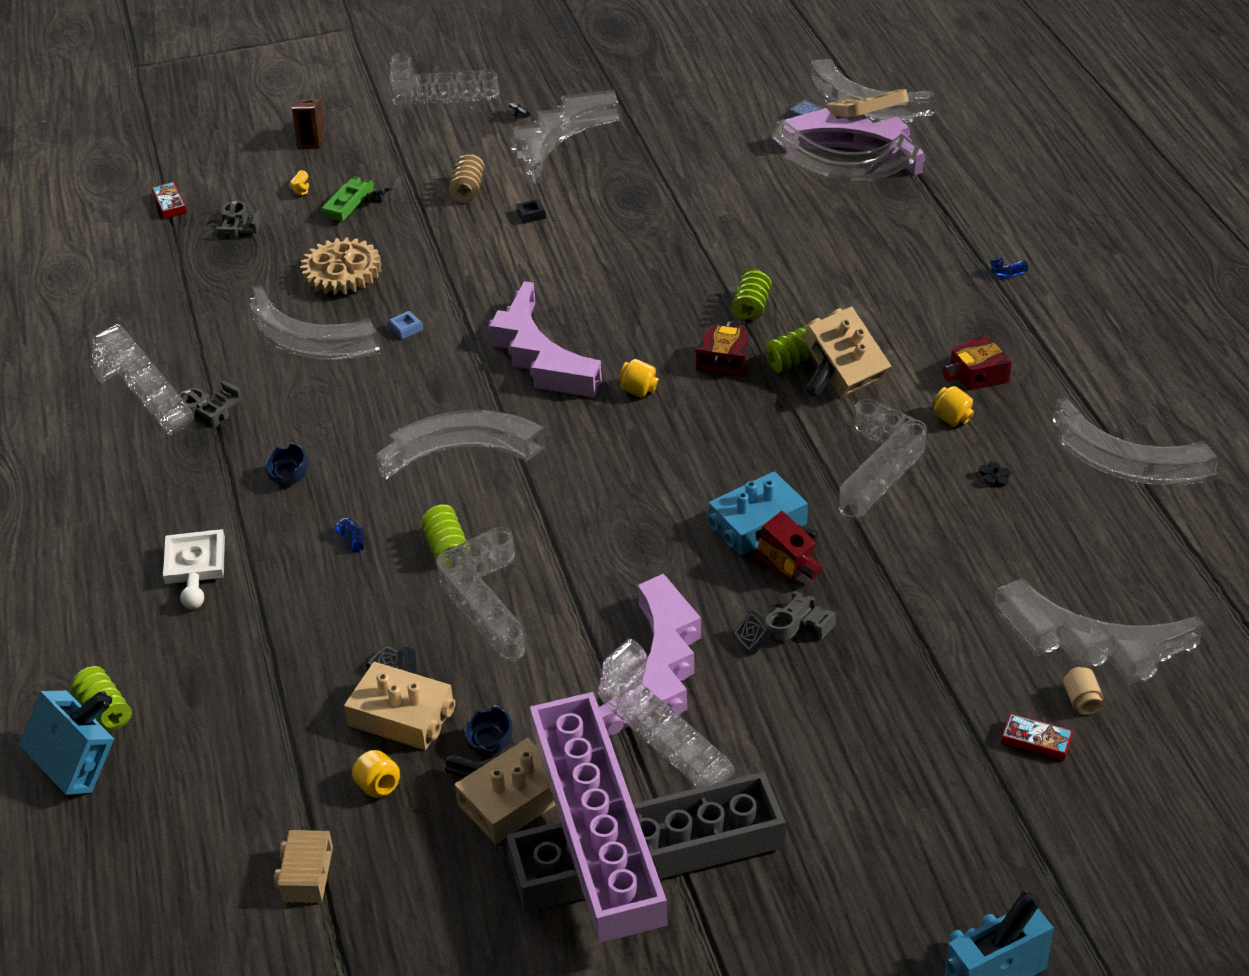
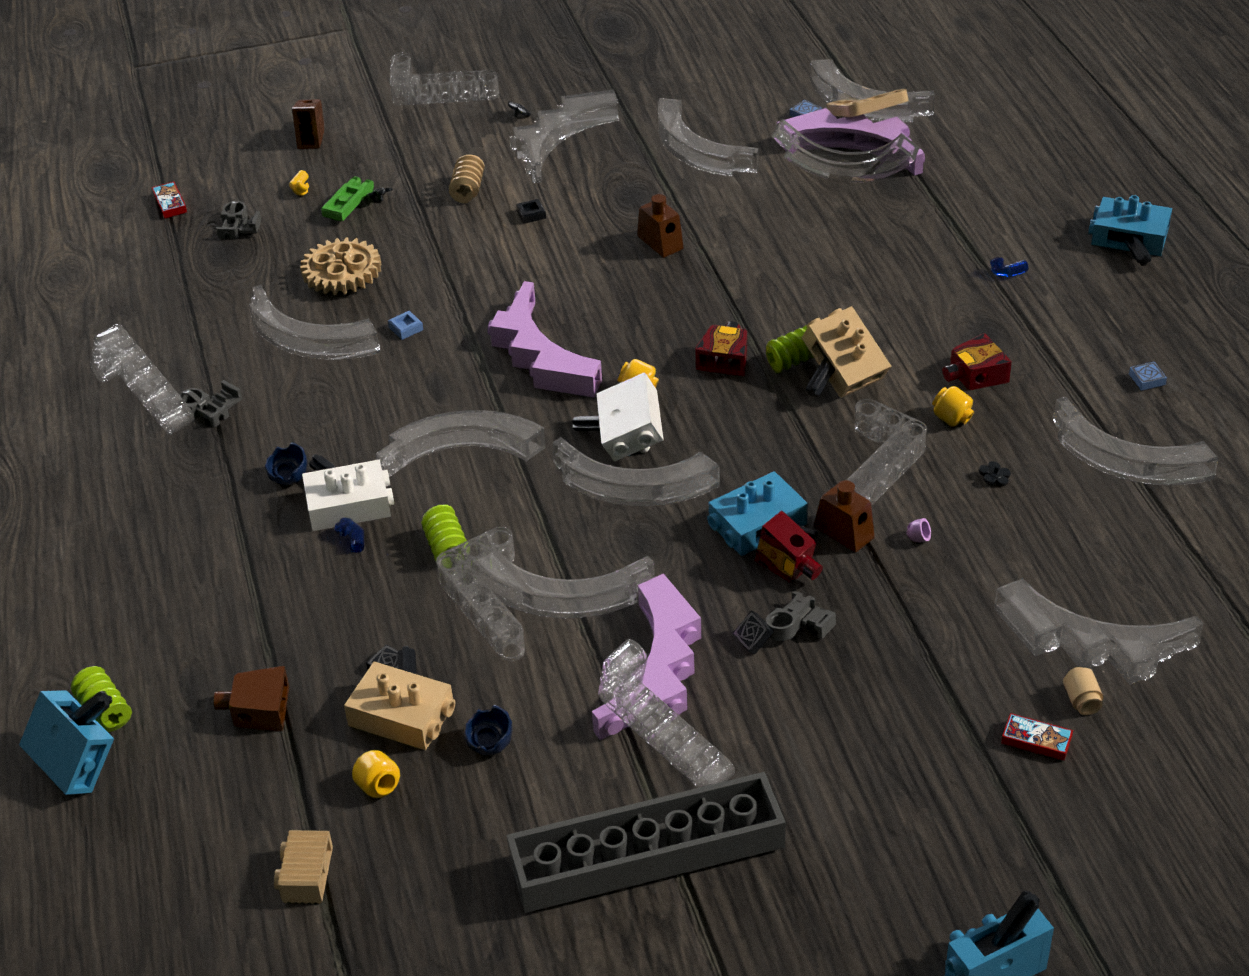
white plate [163,529,225,609] -> none
tan piece [444,738,555,844] -> none
lavender brick [530,692,668,943] -> none
lime piece [731,268,772,320] -> none
none -> reddish brown torso [214,666,289,731]
none -> white piece [302,454,394,531]
none -> clear arch [473,550,655,618]
none -> clear arch [552,437,720,506]
none -> white piece [572,372,663,462]
none -> reddish brown torso [637,194,684,258]
none -> clear arch [658,98,759,176]
none -> reddish brown torso [814,480,875,553]
none -> lavender hinge [907,518,931,543]
none -> dark azure piece [1088,195,1172,266]
none -> medium blue tile [1129,362,1167,391]

